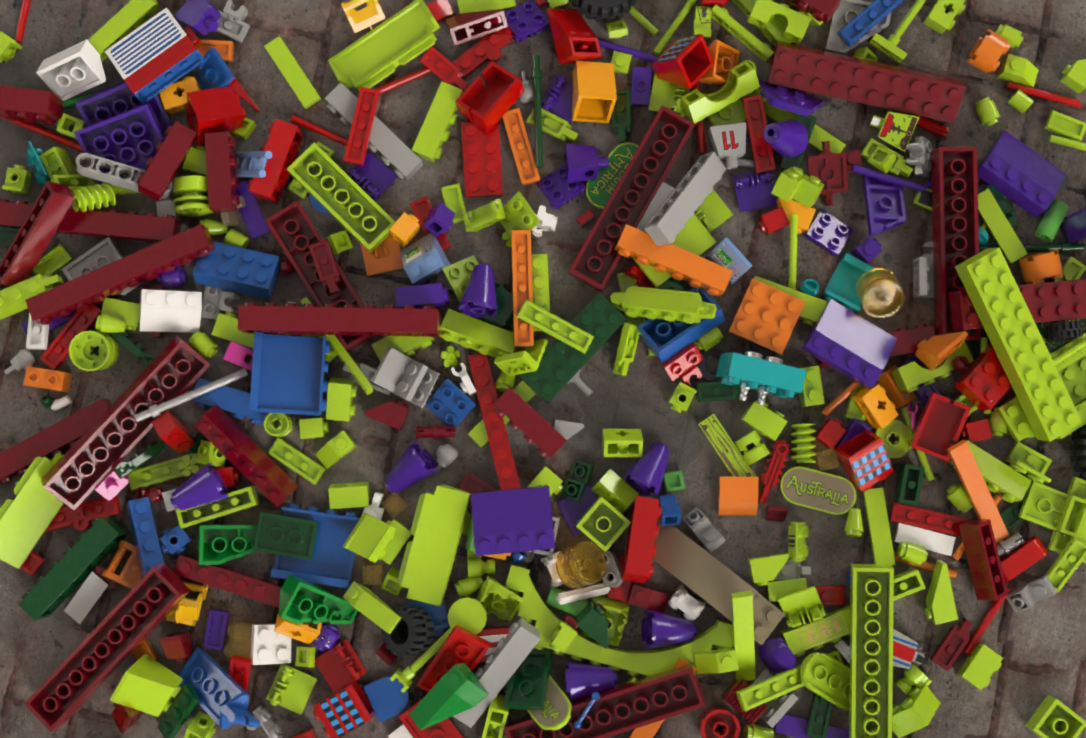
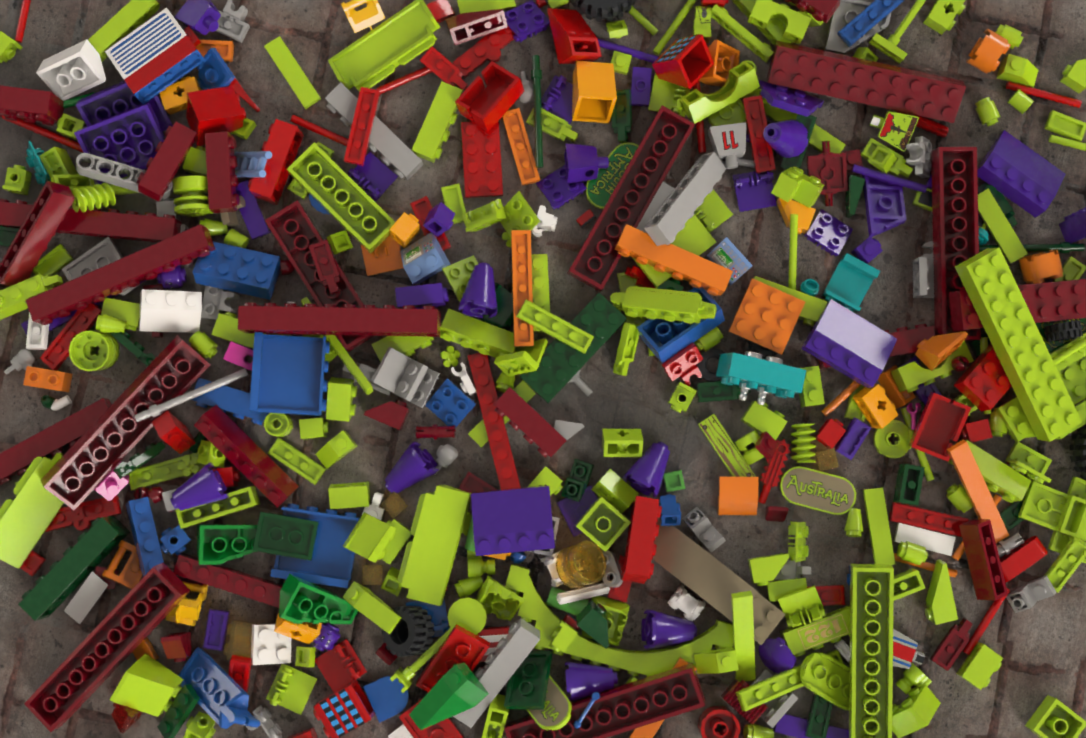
dark red slope [627,583,669,613] -> none
red brick [758,207,790,236] -> none
red slope [834,429,894,492] -> none
clear yellow wheel [856,268,905,318] -> none
bright green pin [1034,199,1069,242] -> none
none -> dark red plate [755,432,779,460]
none -> dark green slope [846,175,865,218]

